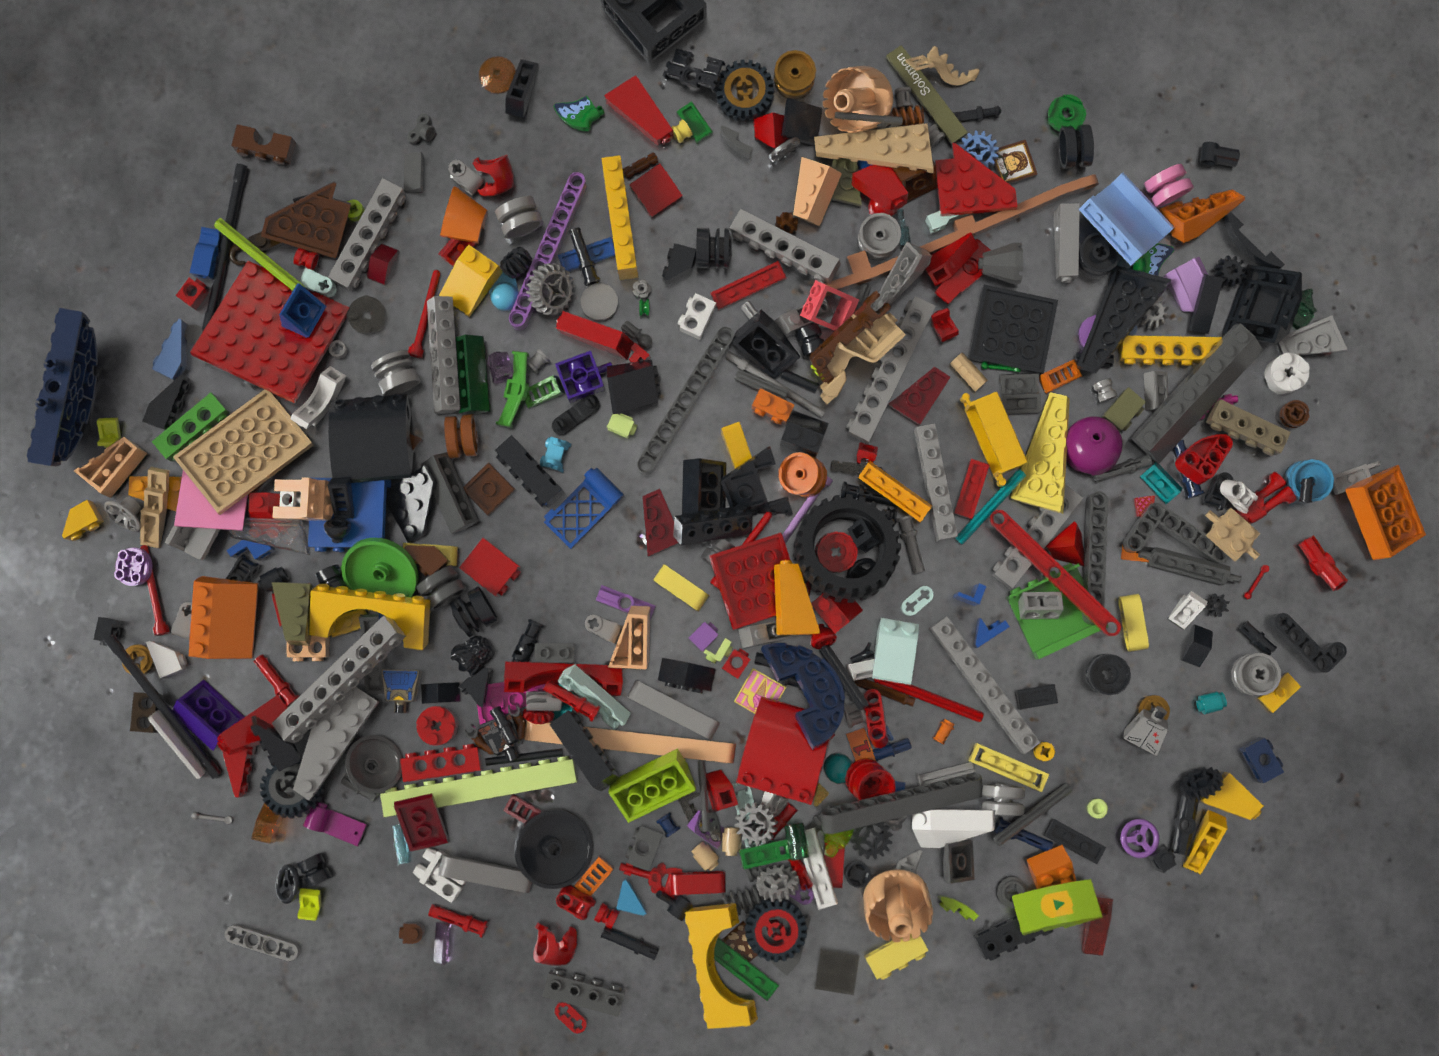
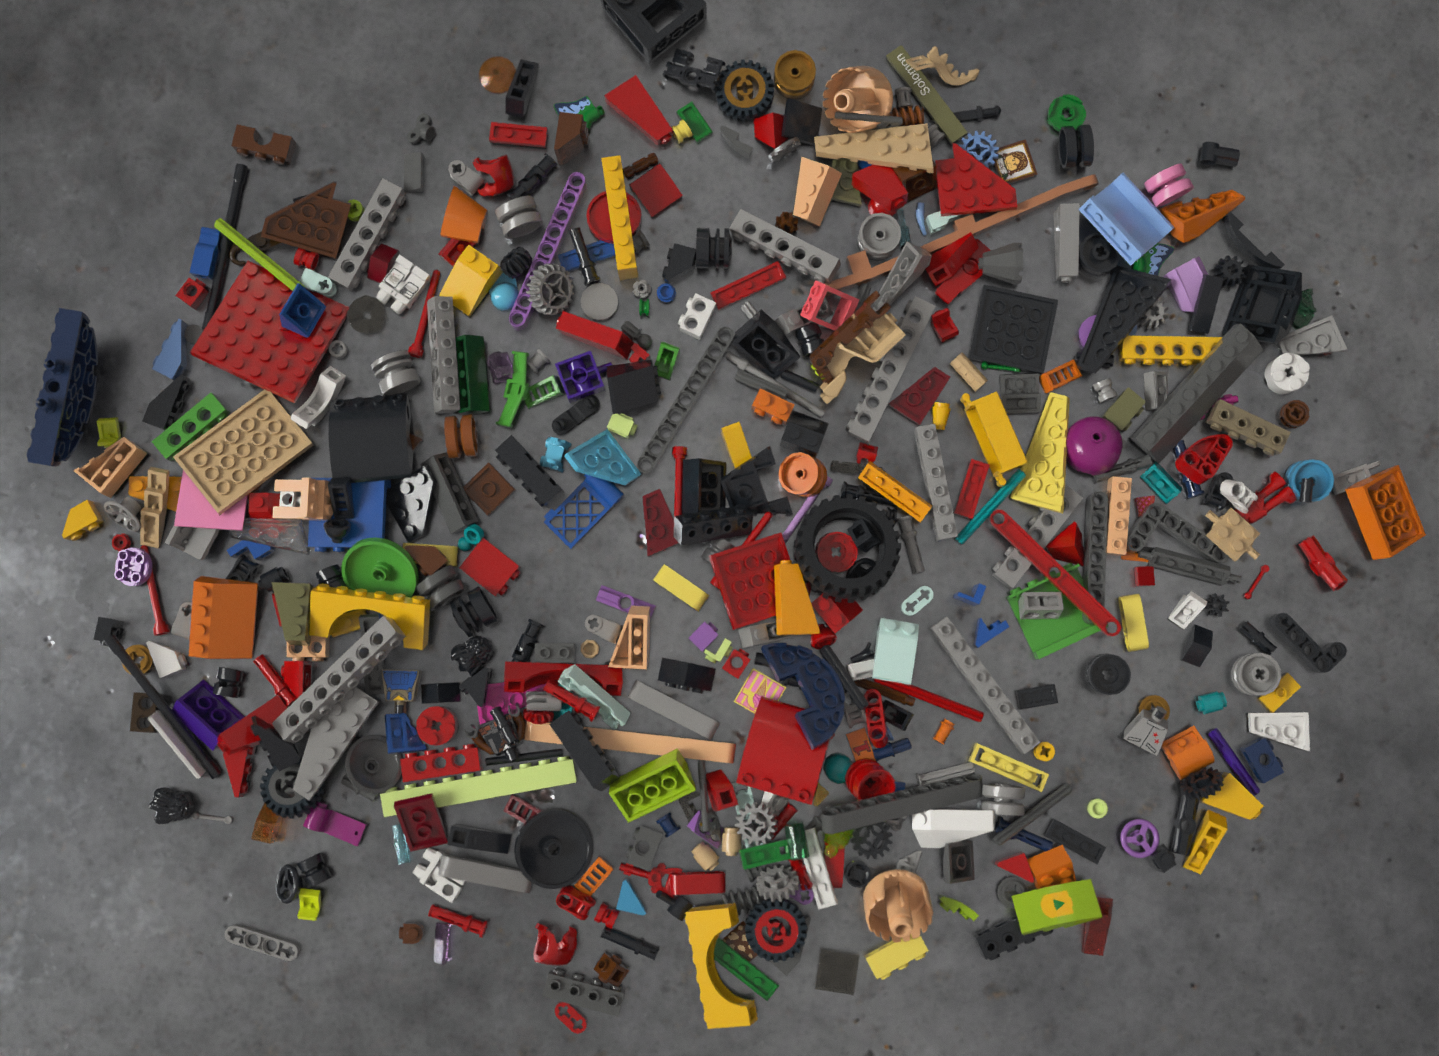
none -> red plate [112,533,131,552]
none -> black hair [149,787,194,824]
none -> black wheel [213,667,244,698]
none -> red slope [281,661,312,698]
none -> white hips [376,255,431,315]
none -> blue wing [384,713,426,754]
none -> black slope [447,824,512,854]
none -> teal plate [457,524,484,552]
none -> red plate [489,122,548,148]
none -> black piece [507,153,558,200]
none -> reddish brown slope [554,112,589,166]
none -> medium azure plate [564,429,641,486]
none -> tan tile [581,640,599,658]
none -> red piece [587,191,642,243]
none -> reddish brown brick [594,953,629,987]
none -> dark grey wheel [632,230,650,253]
none -> bright green slope [654,342,680,380]
none -> blue plate [657,283,676,303]
none -> red piece [672,446,687,517]
none -> black slope [877,699,914,731]
none -> light blue helmet [916,202,927,236]
none -> yellow cone [932,402,951,430]
none -> red slope [994,851,1034,883]
none -> light nougat brick [1106,476,1132,556]
none -> red slope [1134,566,1155,587]
none -> orange brick [1161,726,1215,781]
none -> dark purple axle [1208,728,1260,796]
none -> white wing [1248,712,1310,751]

